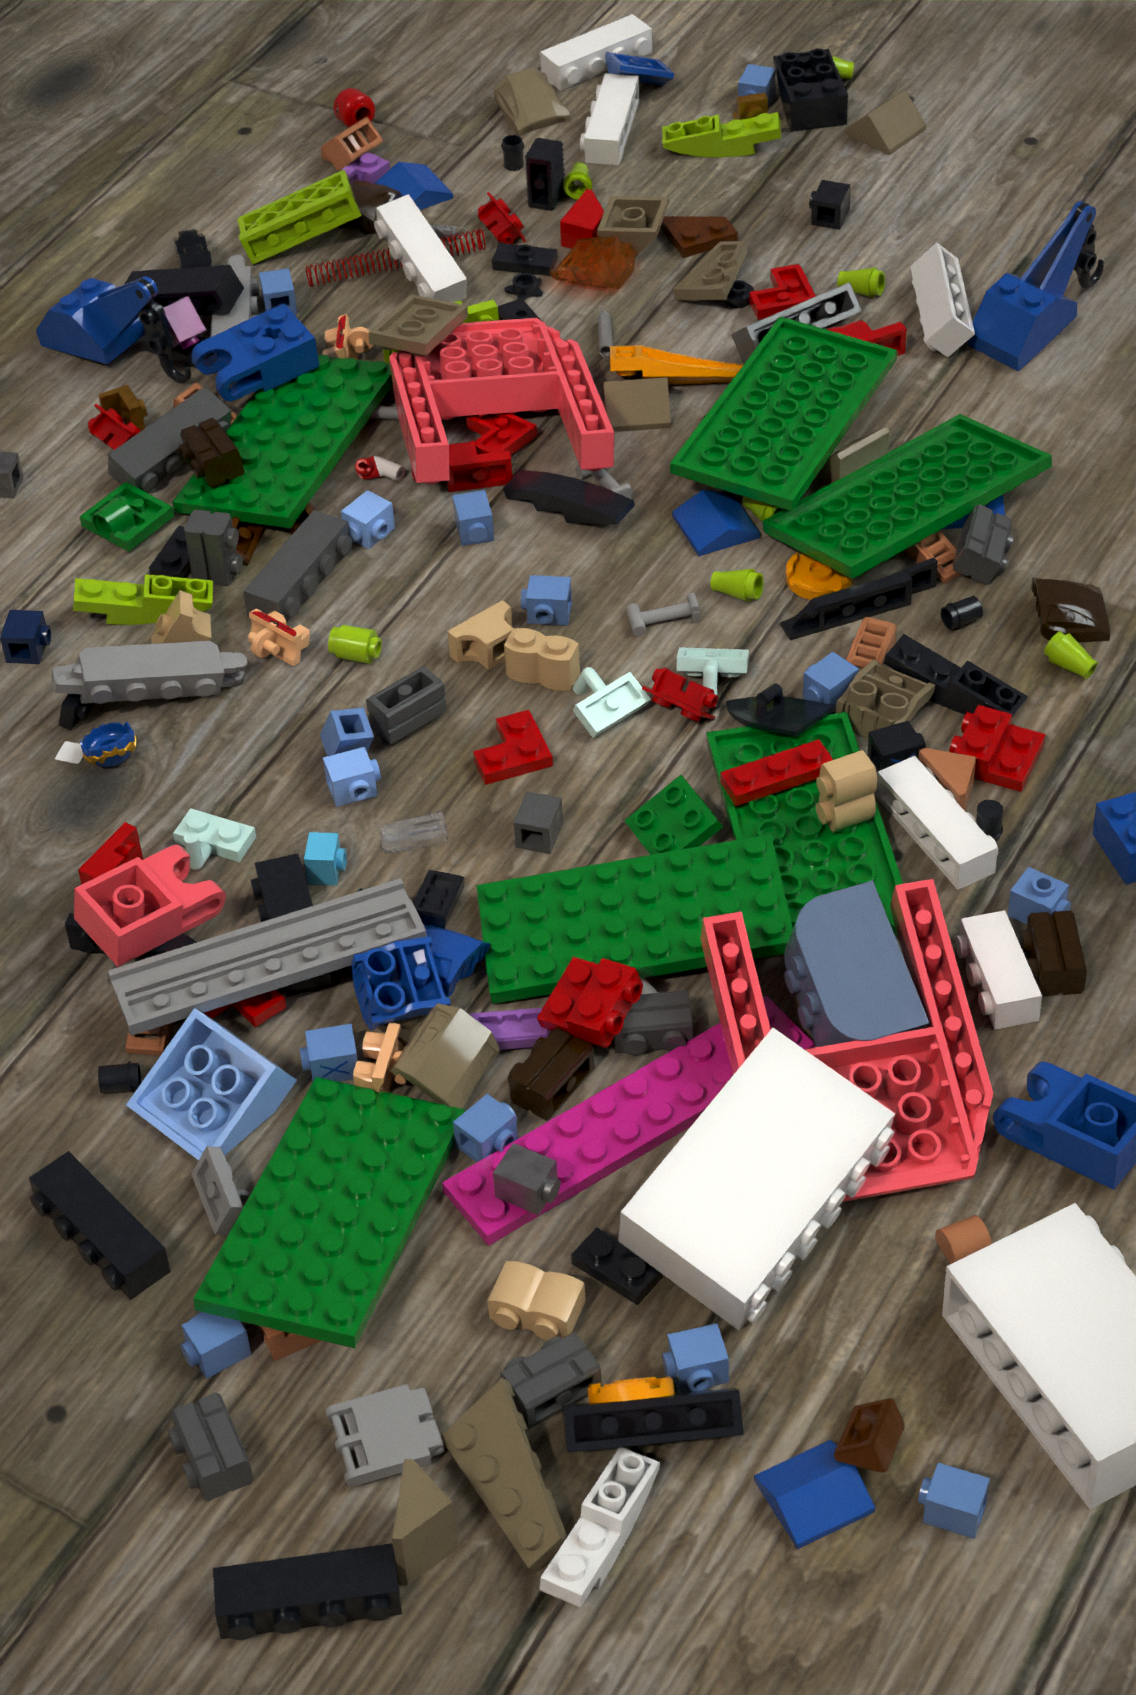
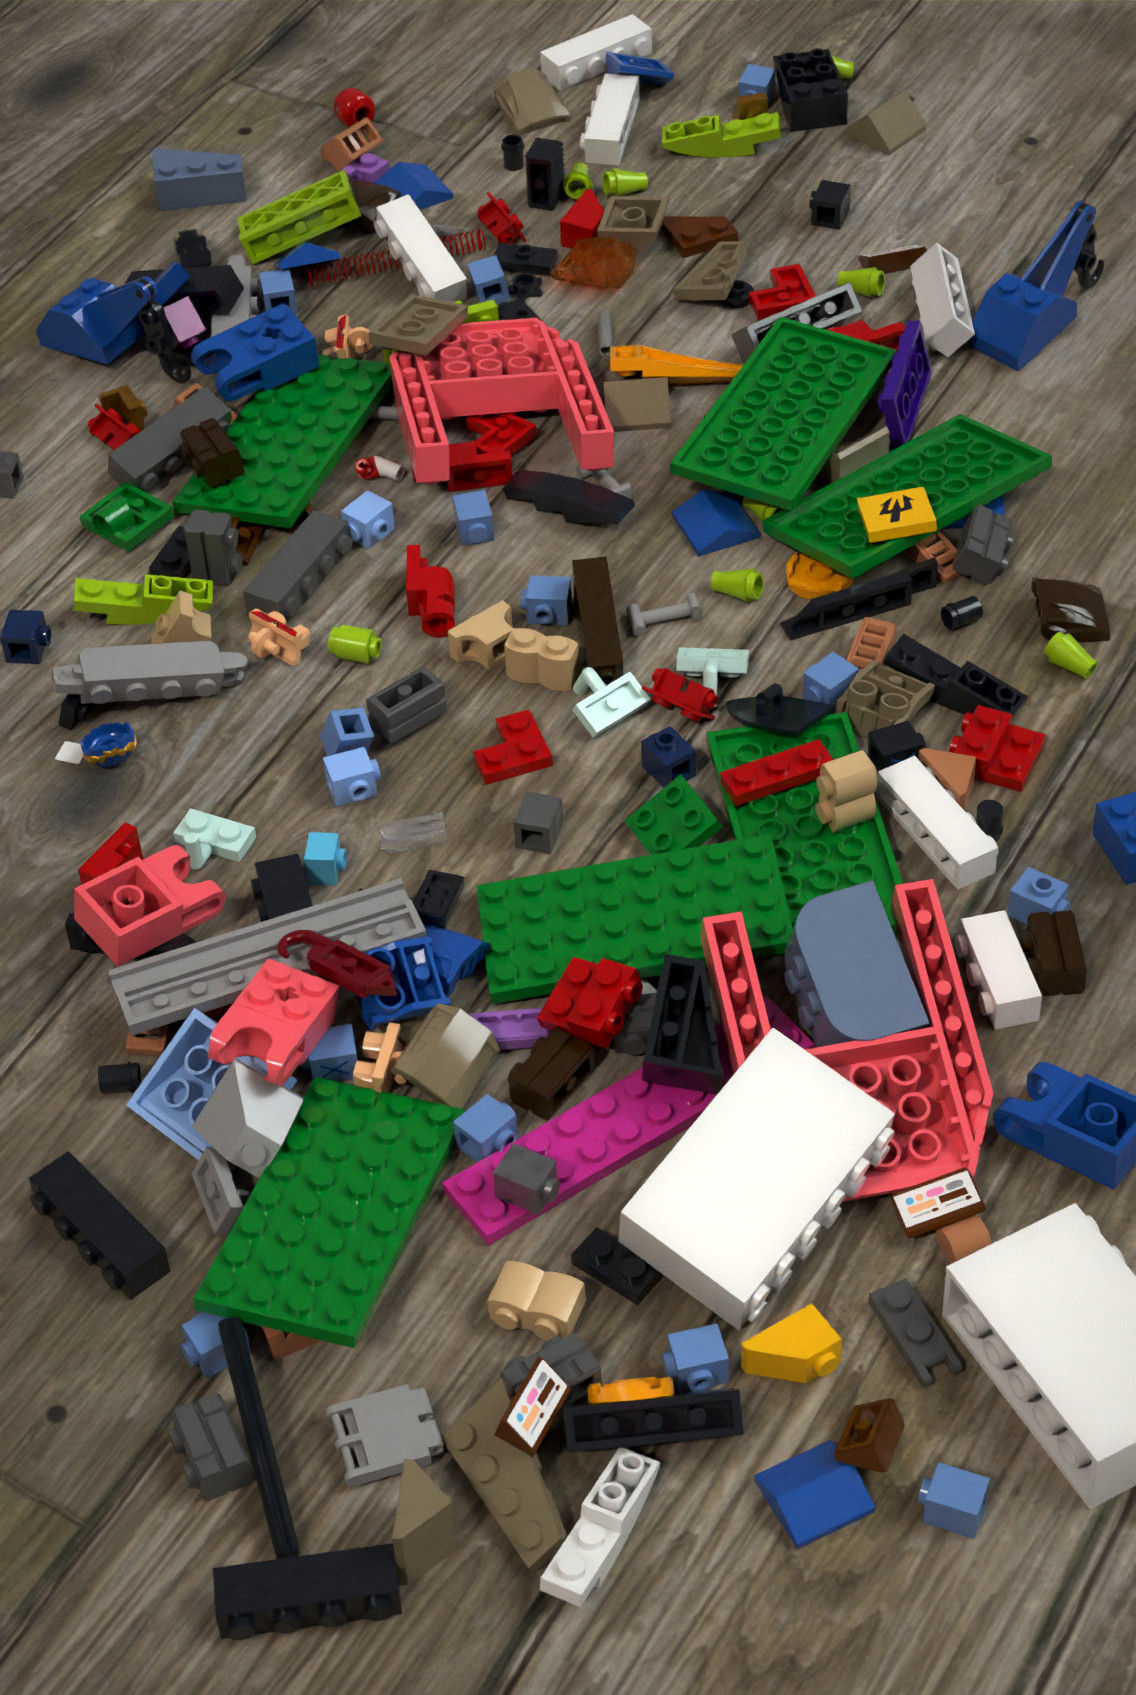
none -> sand blue wedge [152,148,247,211]
none -> blue slope [154,262,190,306]
none -> light grey slope [192,1058,304,1178]
none -> coral brick [208,958,340,1087]
none -> black axle [218,1316,300,1559]
none -> blue slope [274,242,341,269]
none -> dark red plate [277,929,396,999]
none -> red plate [406,545,455,638]
none -> medium blue brick [467,255,511,304]
none -> slope [494,1356,572,1457]
none -> dark brown slope [572,556,623,686]
none -> lime cone [602,168,648,196]
none -> dark blue brick [641,726,696,788]
none -> black wedge [642,954,723,1094]
none -> yellow slope [741,1303,842,1383]
none -> yellow tile [857,487,937,543]
none -> reddish brown slope [858,245,927,274]
none -> dark grey hinge [868,1279,962,1388]
none -> dark purple plate [878,320,932,450]
none -> slope [891,1168,986,1239]

